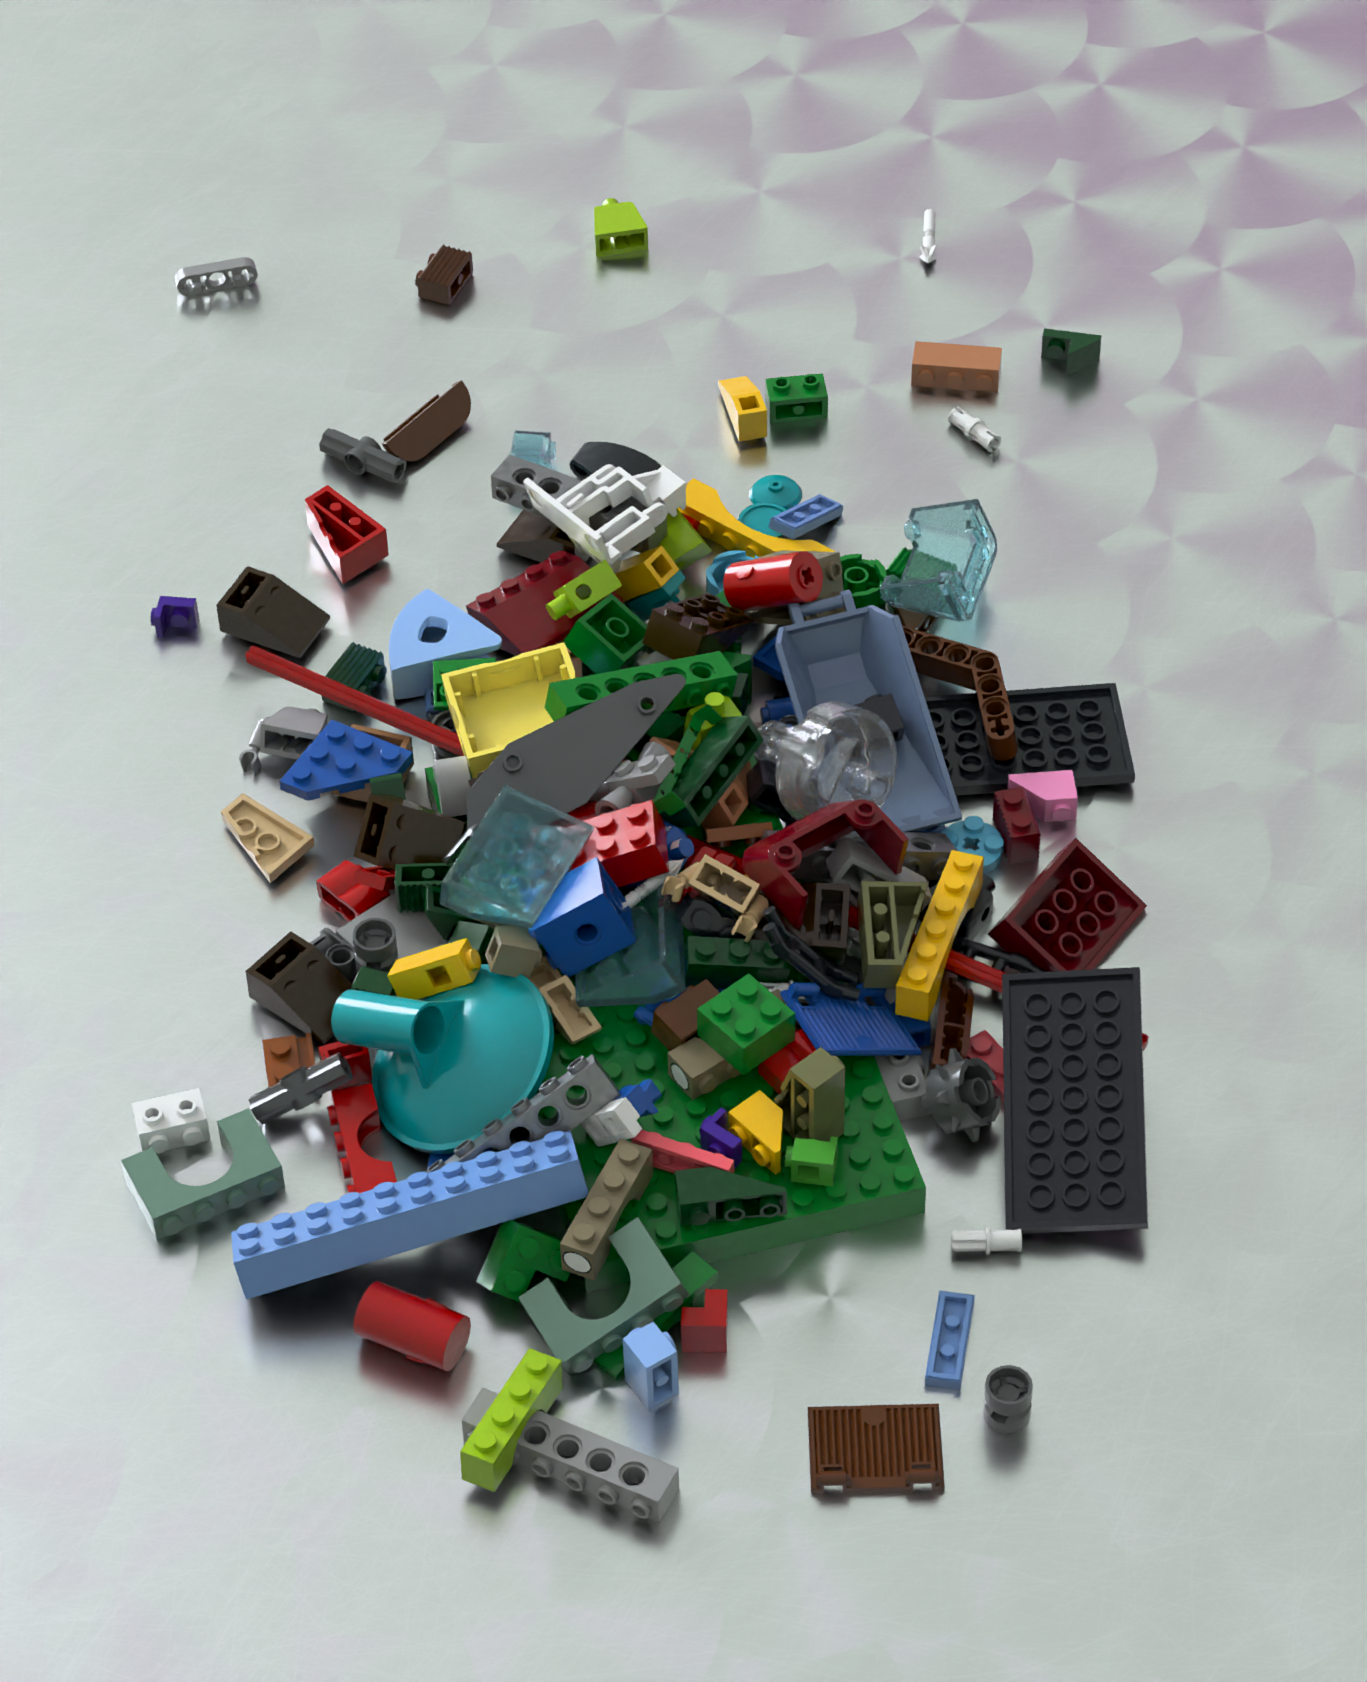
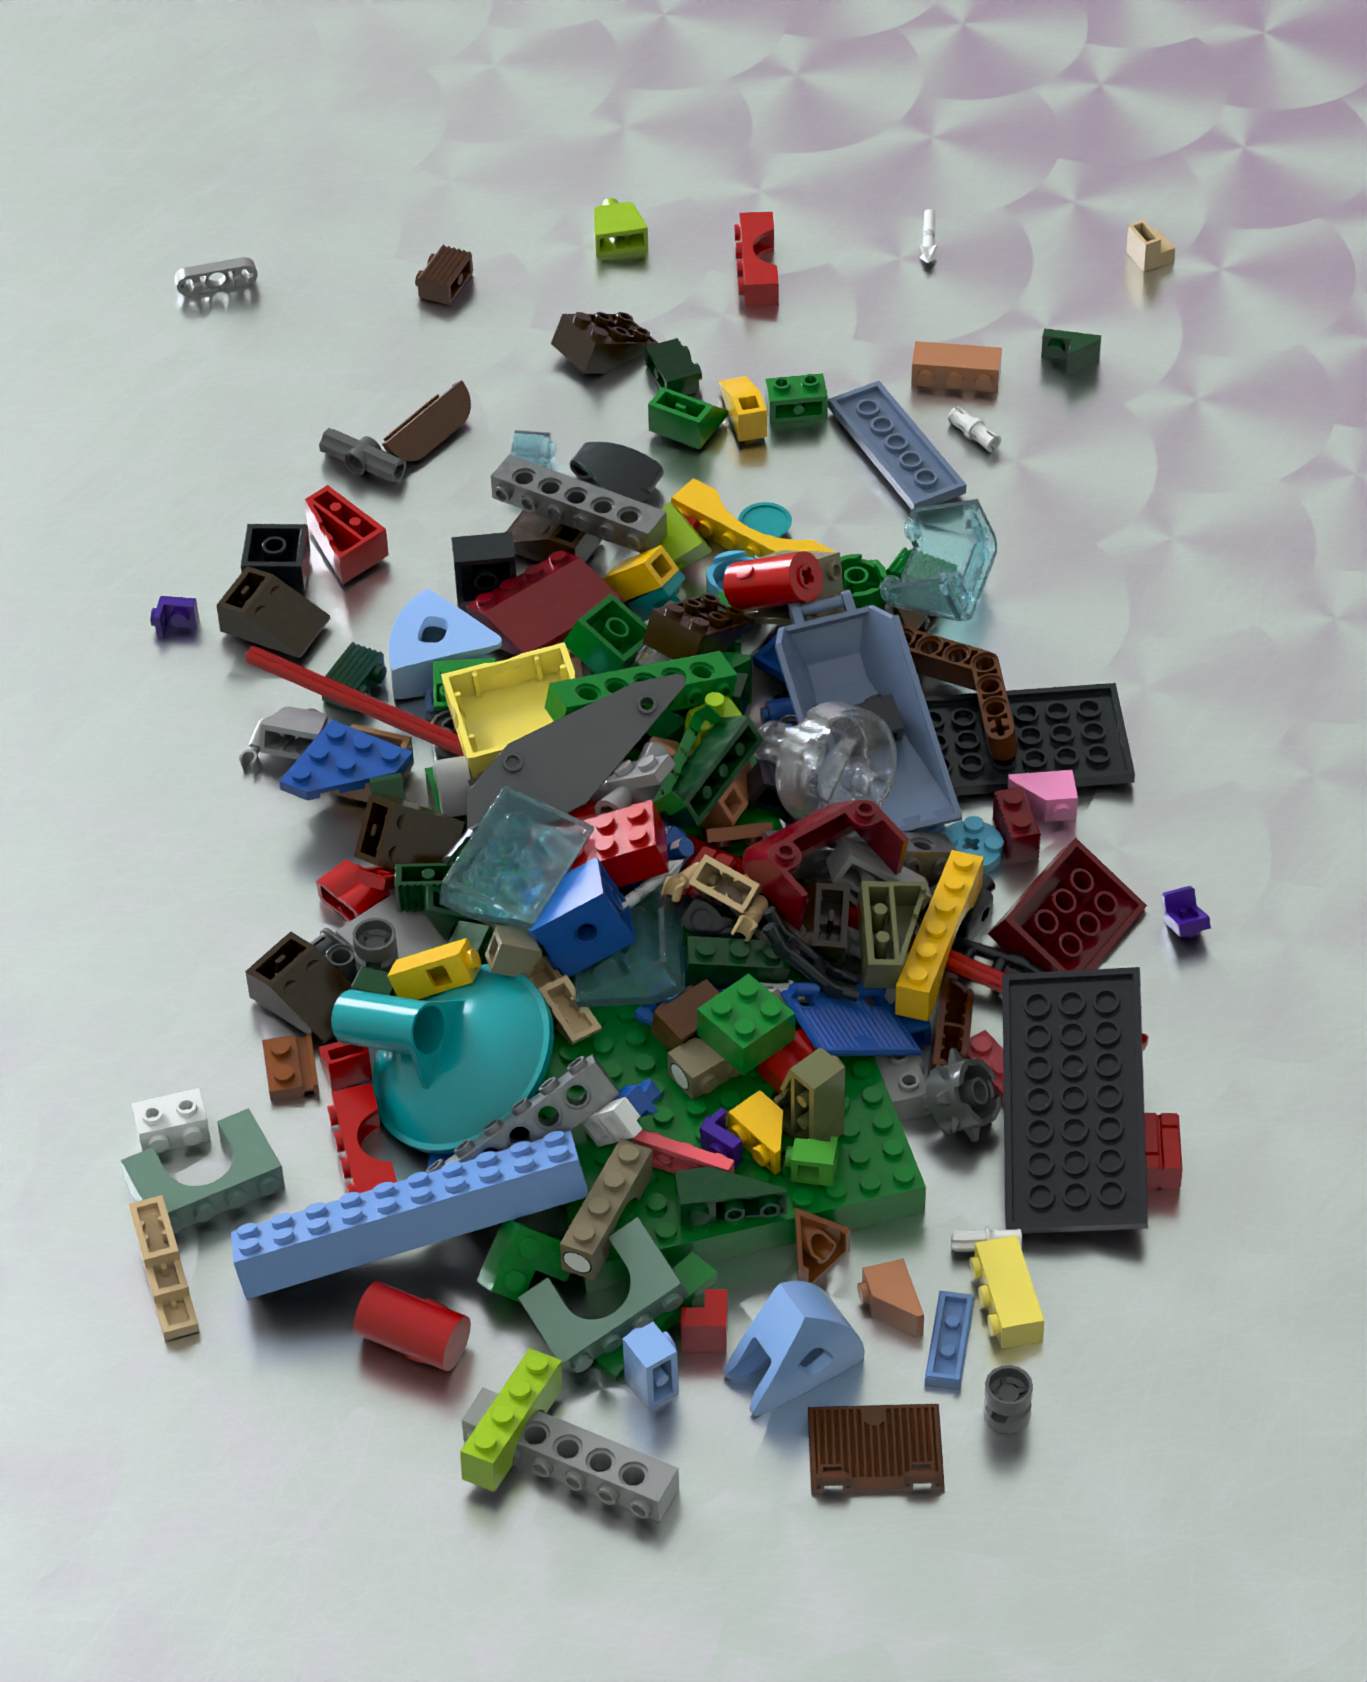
tan wing [221,793,314,883] -> none
dark grey piece [248,1052,353,1125] -> none
white container [523,464,687,573] -> none
lime torso [546,559,622,620] -> none
teal piece [749,475,802,510] -> none
medium blue tile [768,494,844,539] -> none
none -> tan slope [128,1195,200,1341]
none -> black brick [241,524,311,593]
none -> black brick [451,532,517,607]
none -> dark brown slope [551,312,658,374]
none -> dark green brick [645,338,702,395]
none -> green slope [648,387,729,449]
none -> light blue piece [723,1281,865,1417]
none -> red arch [734,211,779,307]
none -> dark orange slope [795,1208,850,1284]
none -> sand blue plate [828,381,966,513]
none -> nougat slope [857,1258,924,1337]
none -> light yellow brick [970,1235,1045,1349]
none -> tan piece [1126,220,1175,272]
none -> red brick [1145,1113,1183,1190]
none -> dark purple bracket [1162,886,1211,937]

